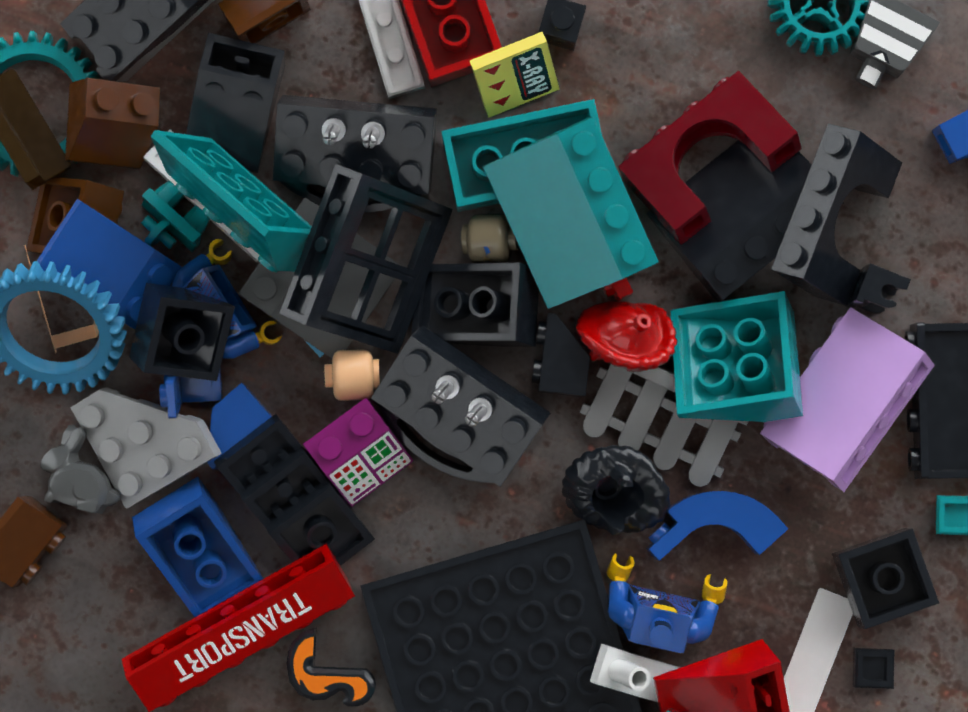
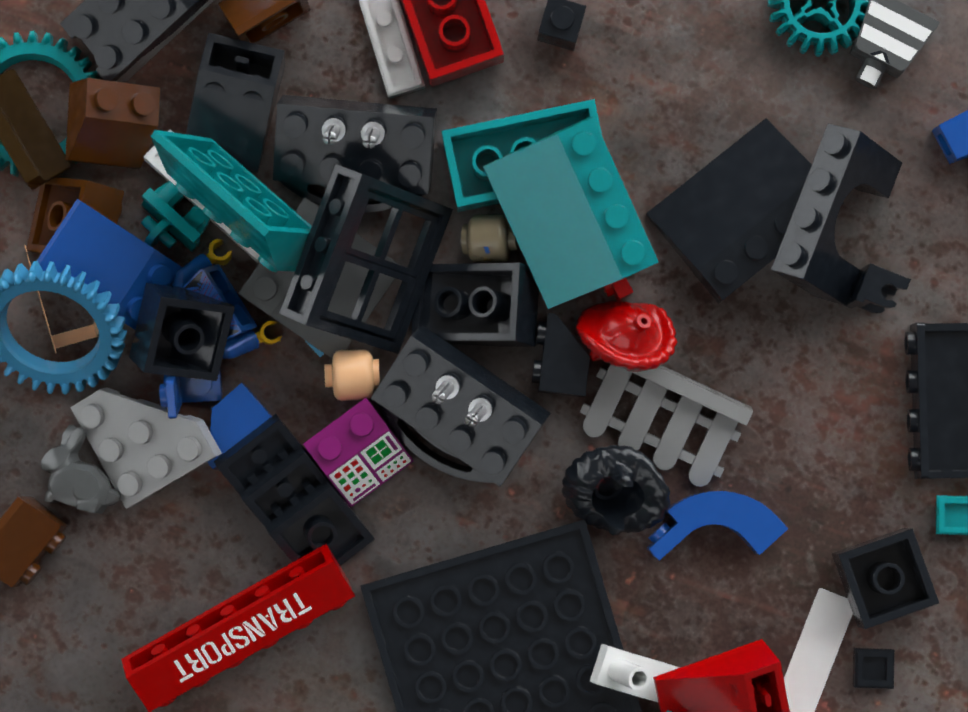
blue slope [132,476,264,617] -> none
black animal [286,627,376,706] -> none
light yellow tile [470,32,560,118] -> none
blue torso [606,553,727,653] -> none
dark red arch [618,70,802,245] -> none
teal slope [670,291,803,422] -> none
lavender panel [760,307,935,492] -> none

